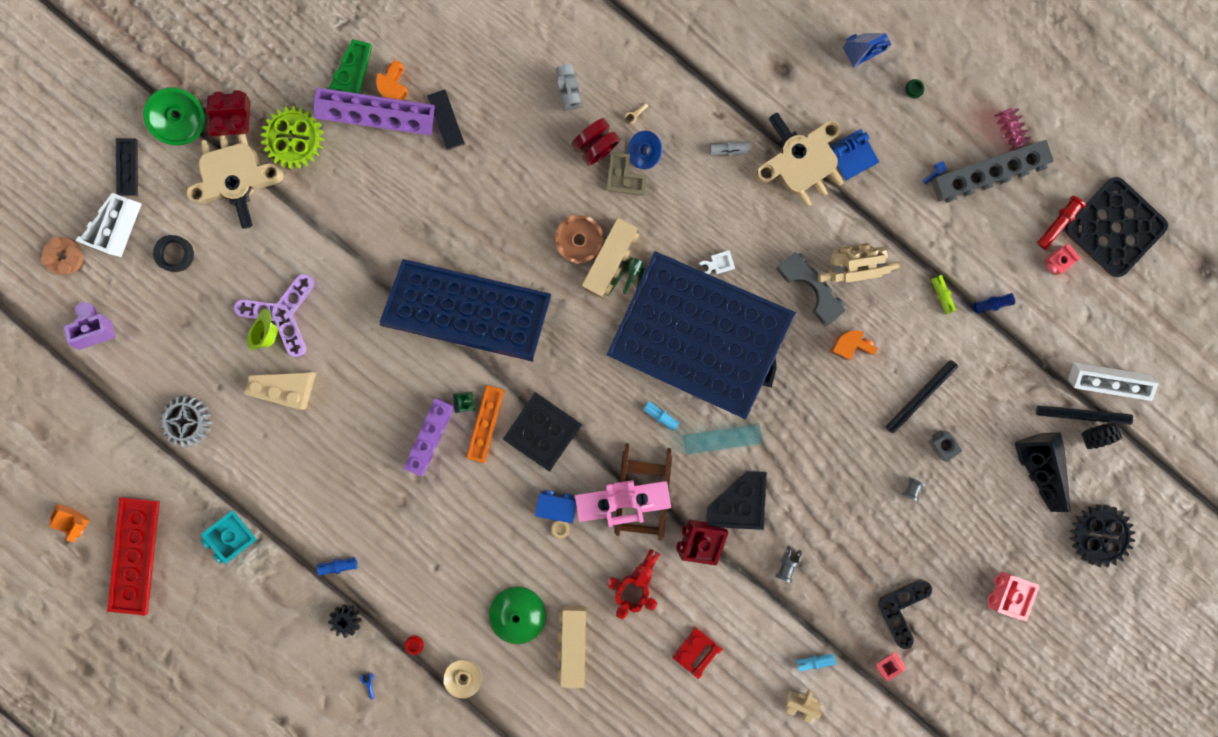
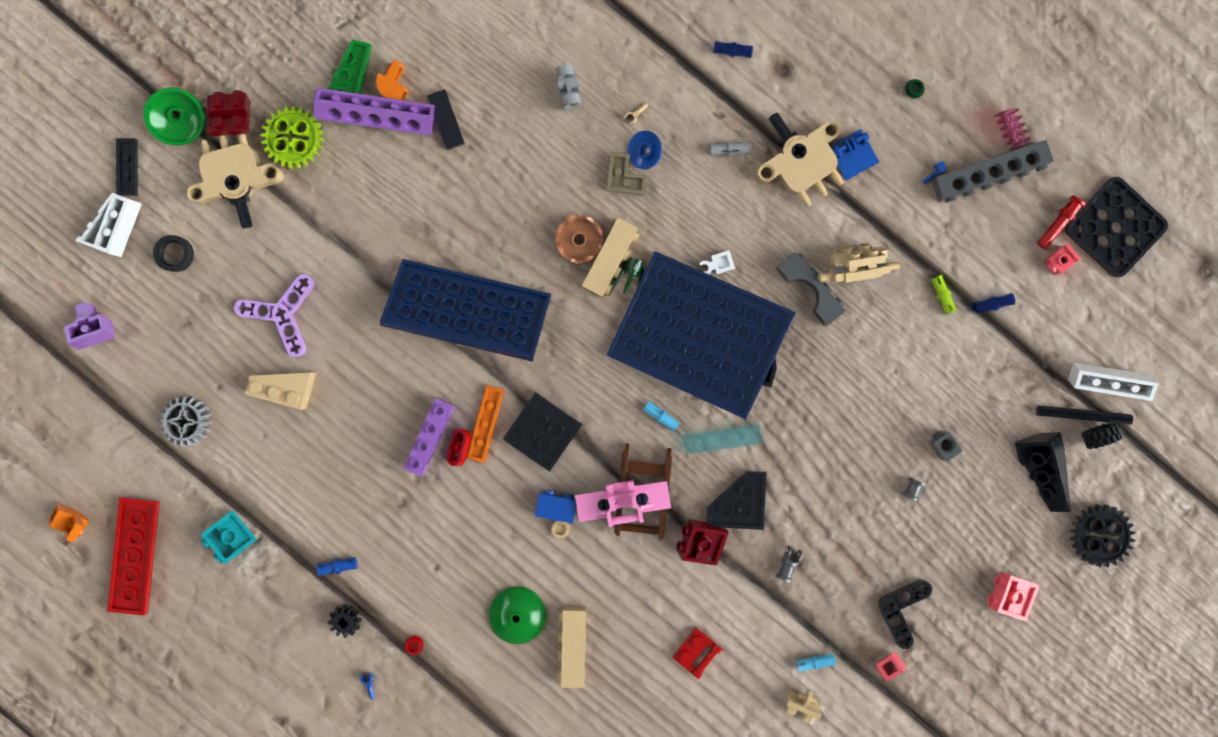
nougat plate [41,237,83,275] -> none
lime piece [247,309,278,350] -> none
tan dish [444,660,482,698] -> none
dark green tile [453,392,476,413] -> none
dark red wheel [571,118,621,166] -> none
red piece [607,549,660,620] -> none
orange brick [829,330,878,360] -> none
blue wedge [843,33,892,68] -> none
black axle [886,360,958,433] -> none
none -> red plate [447,429,471,467]
none -> clear blue pin [713,41,753,58]

